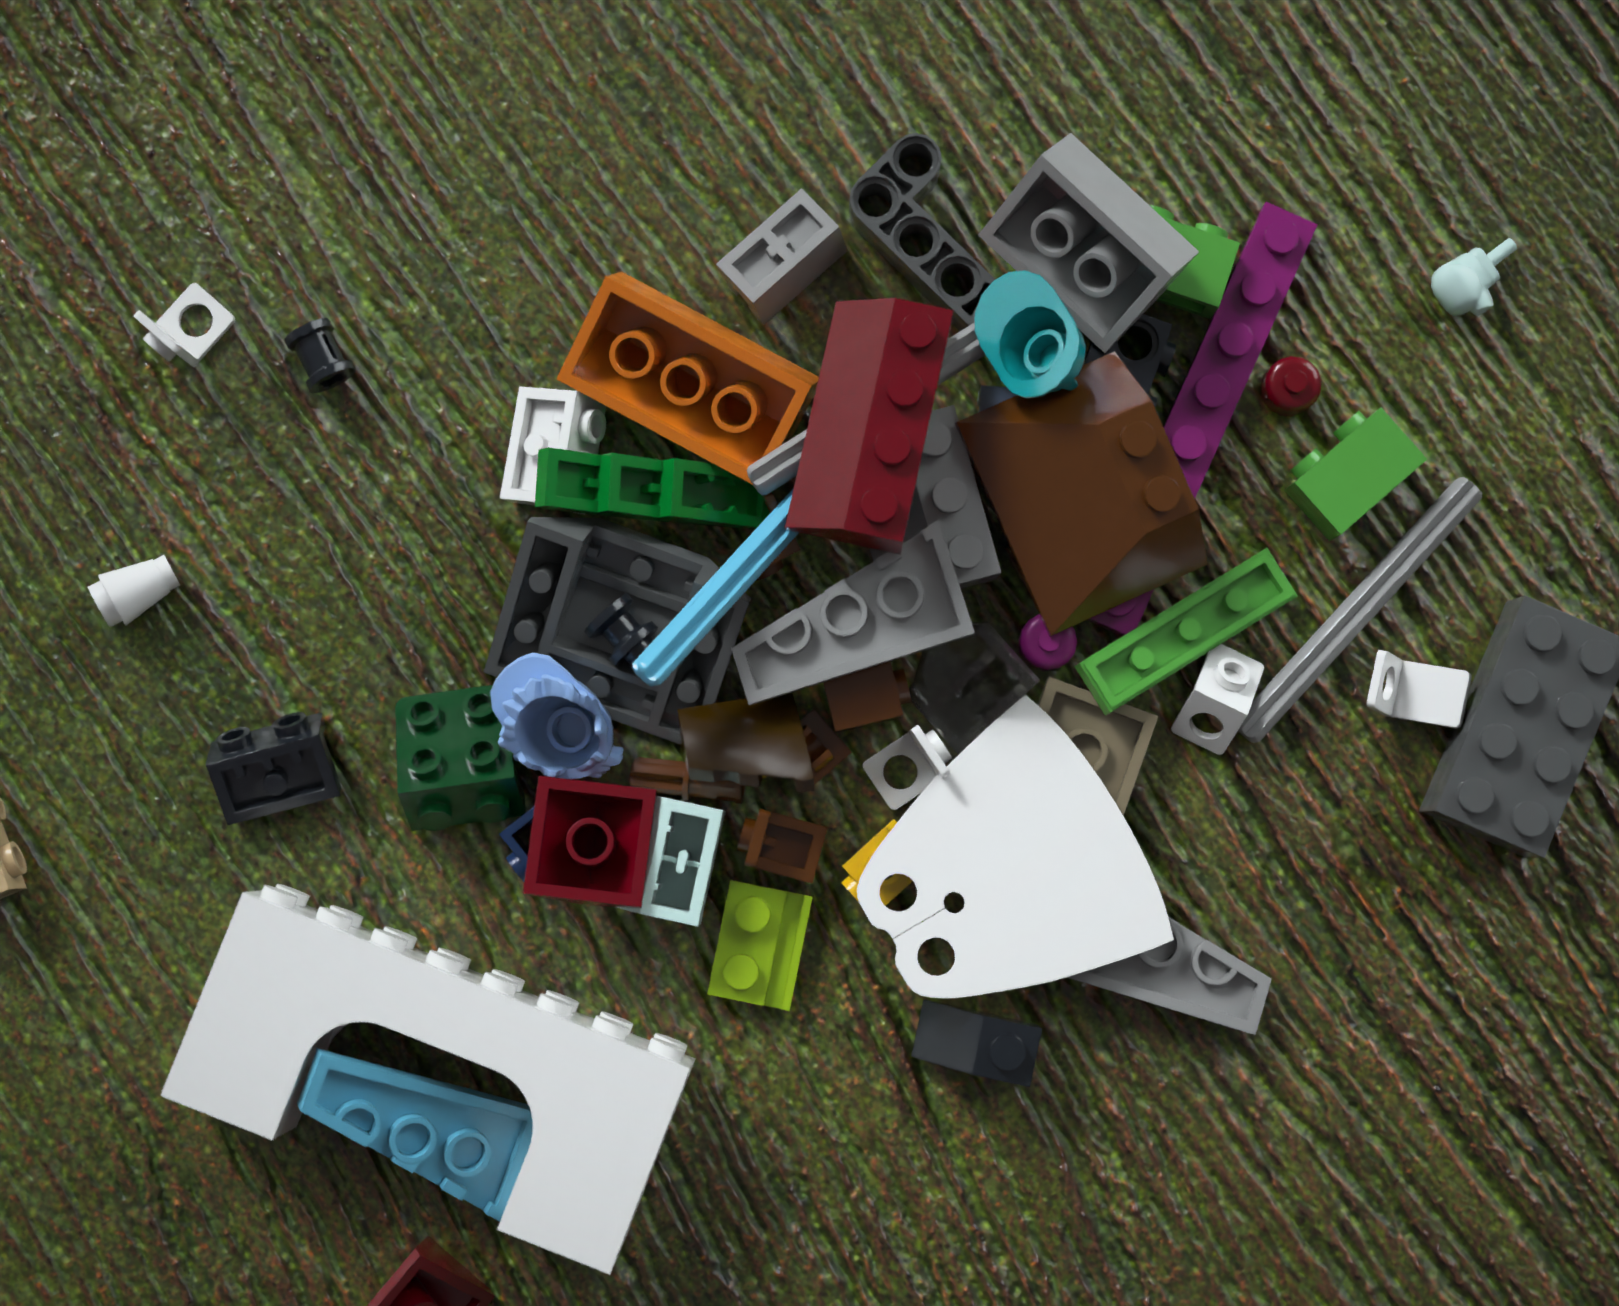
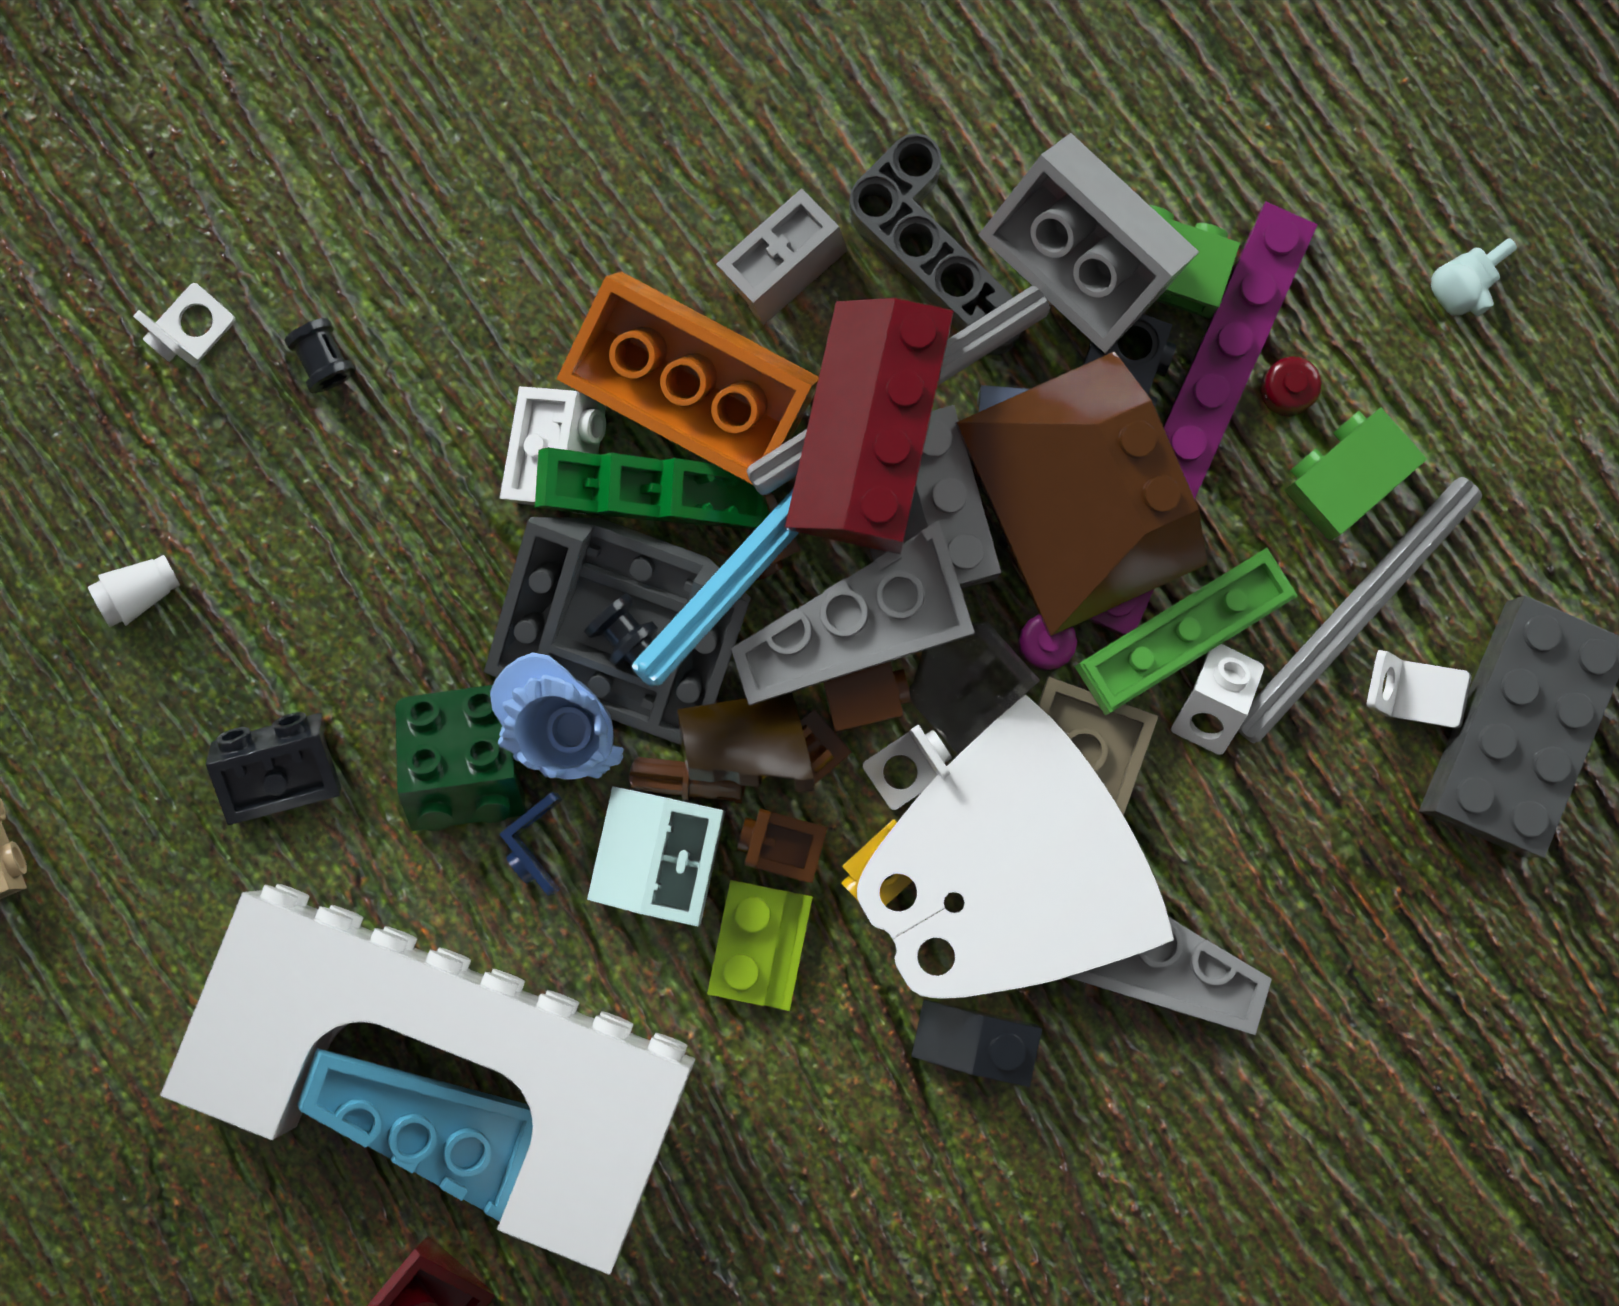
dark red slope [523,776,657,908] -> none
teal piece [975,270,1086,398] -> none

